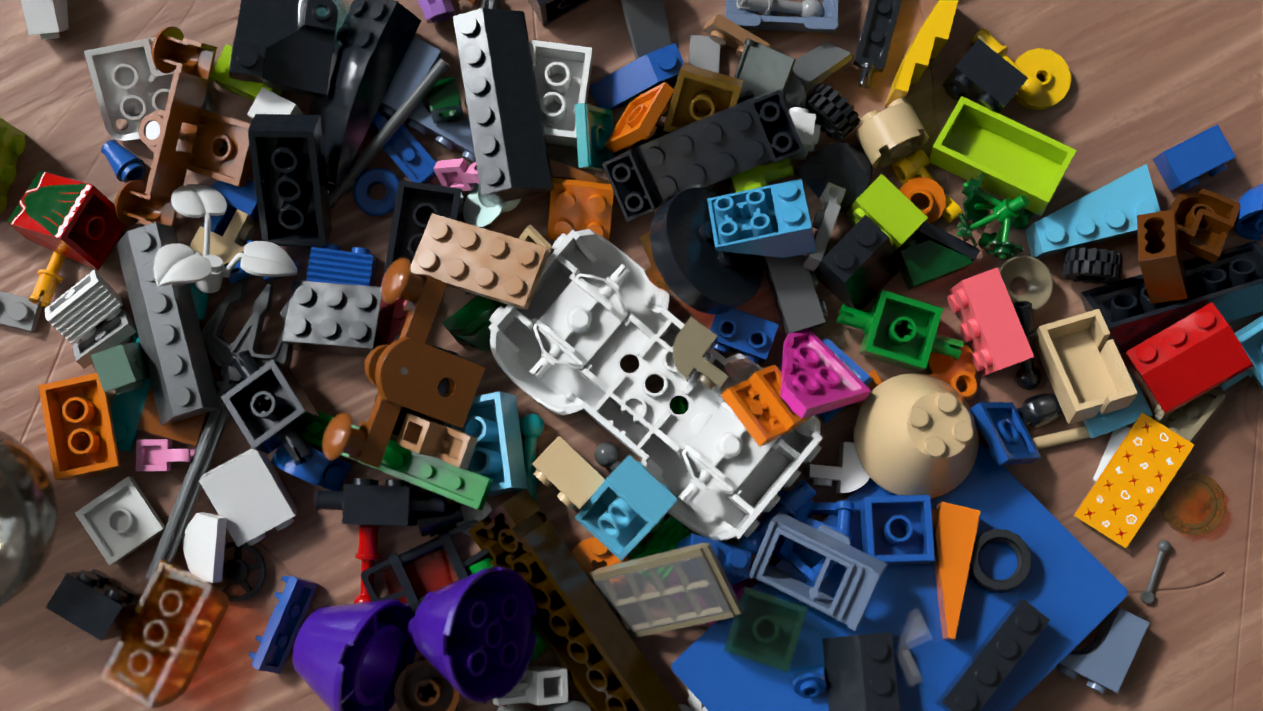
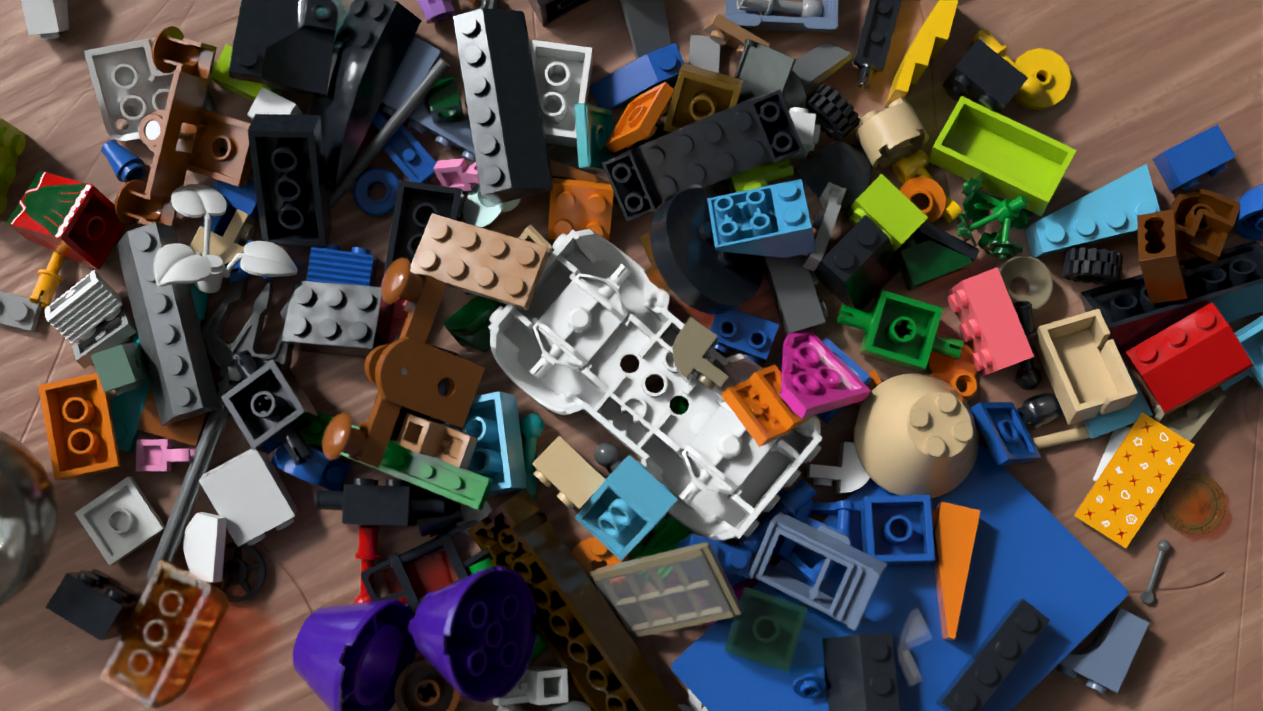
blue plate [249,575,319,674] -> none
black tyre [968,529,1031,593] -> none

